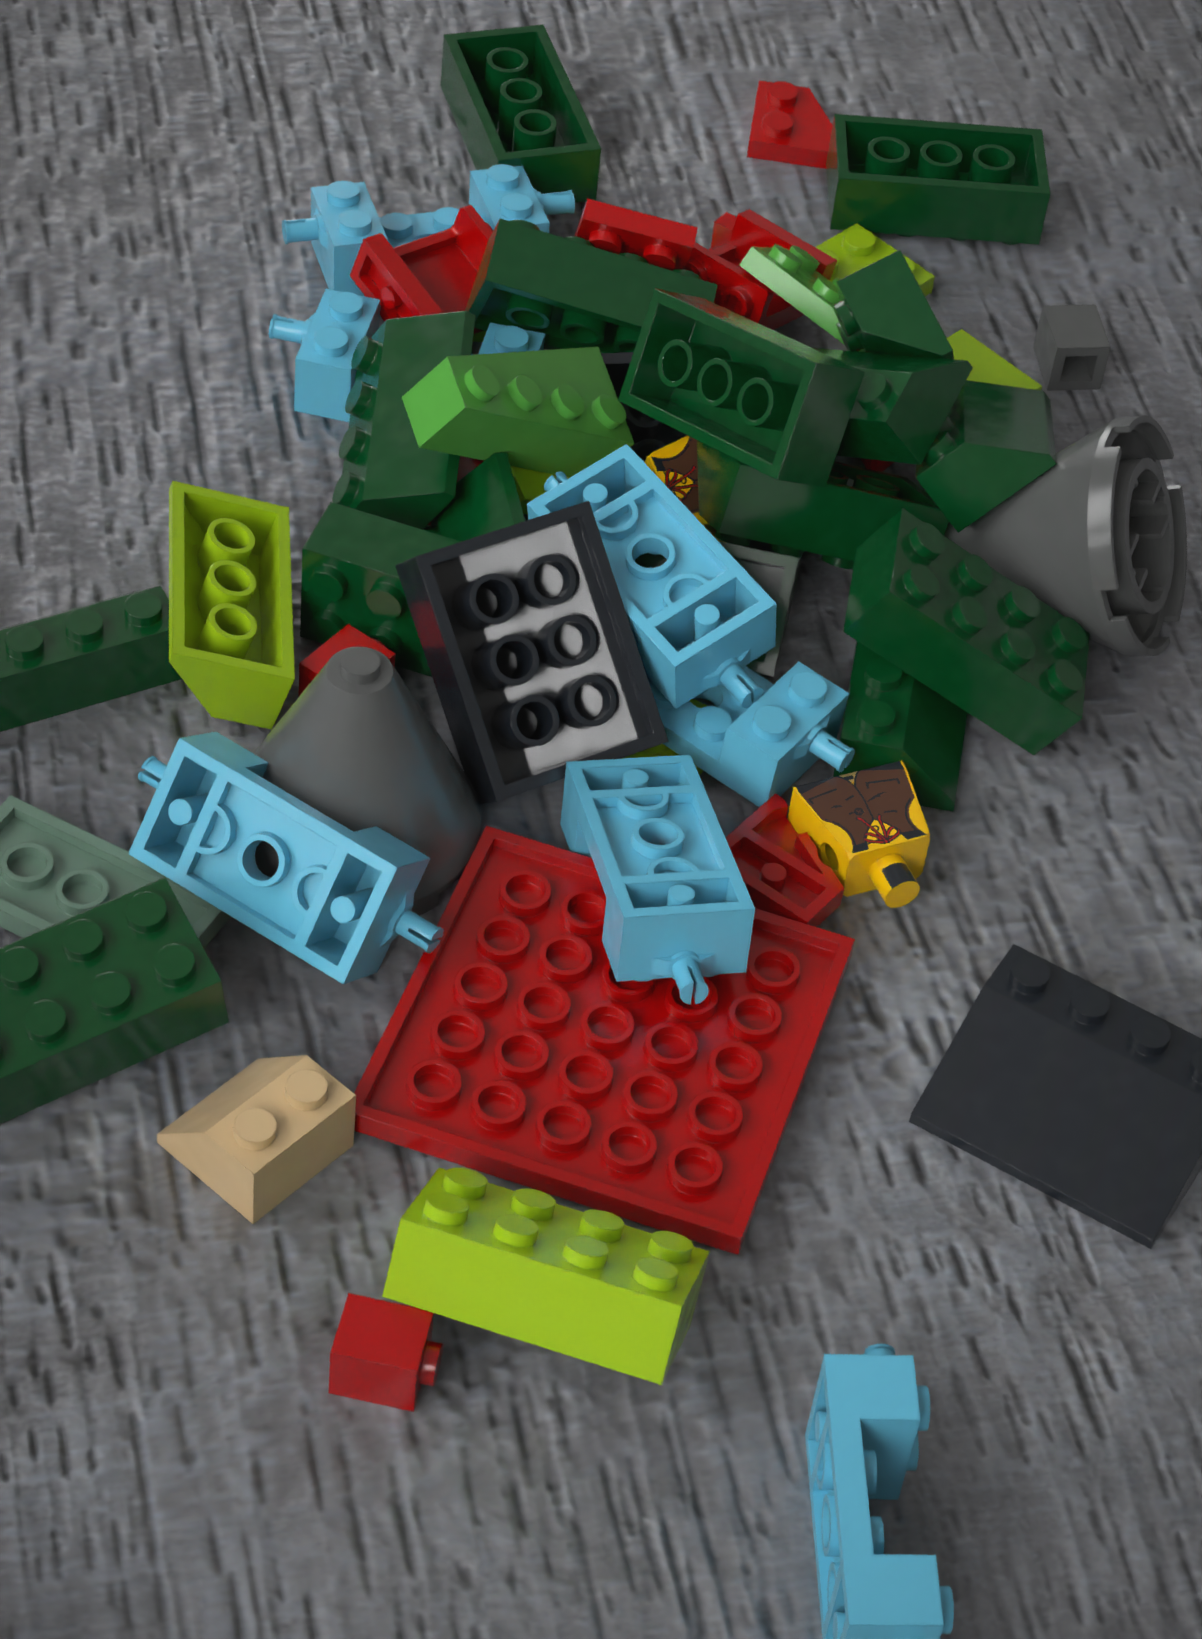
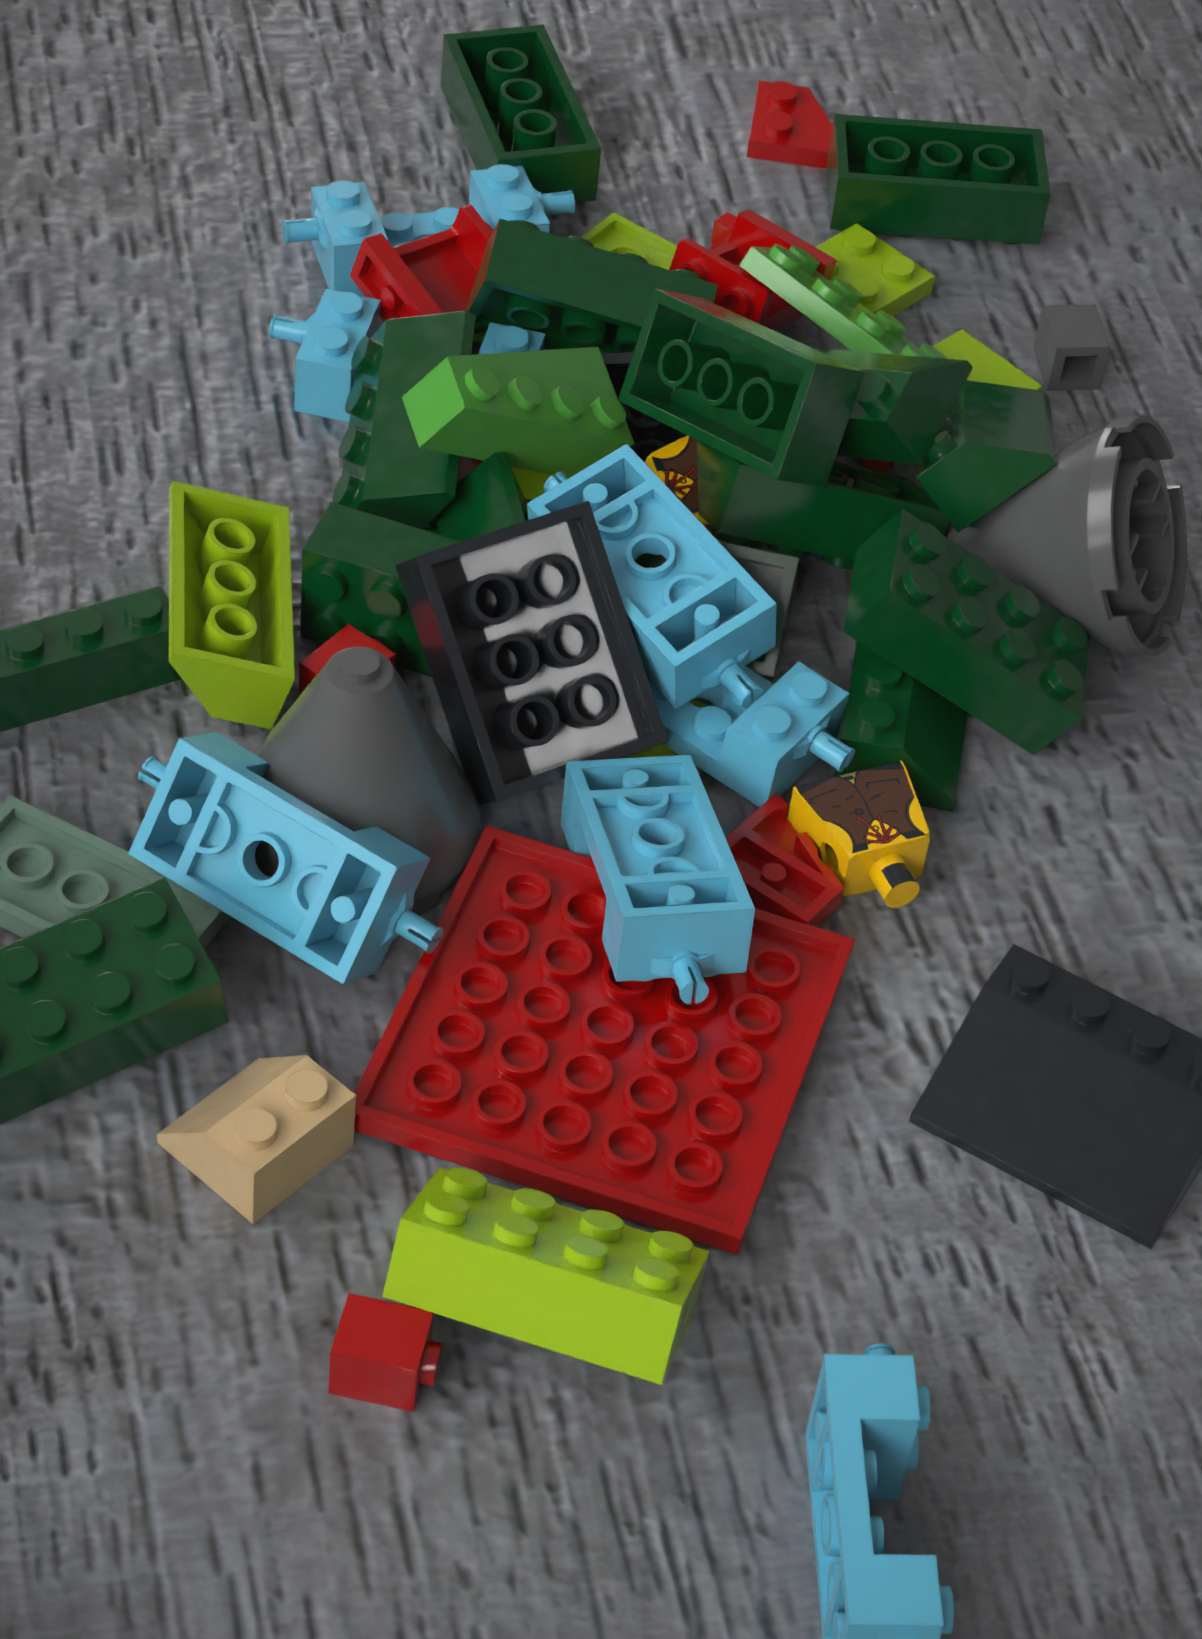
red wing [575,198,698,271] -> none
dark green slope [833,250,954,359] -> none

